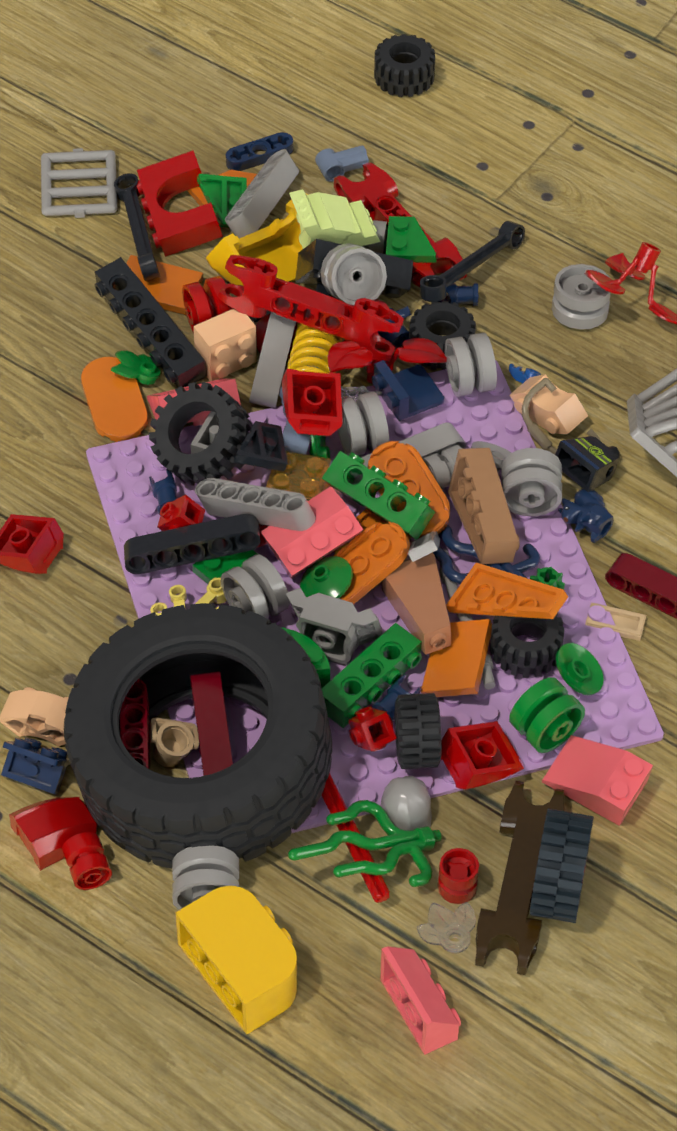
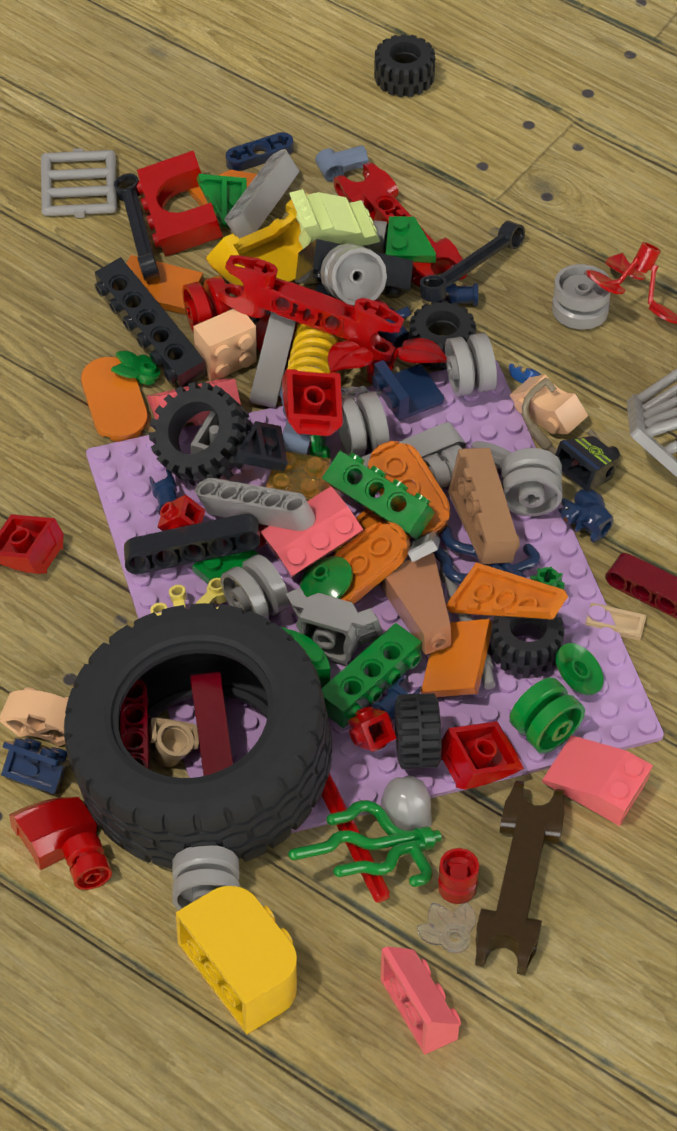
black wheel [530,808,594,923] -> none

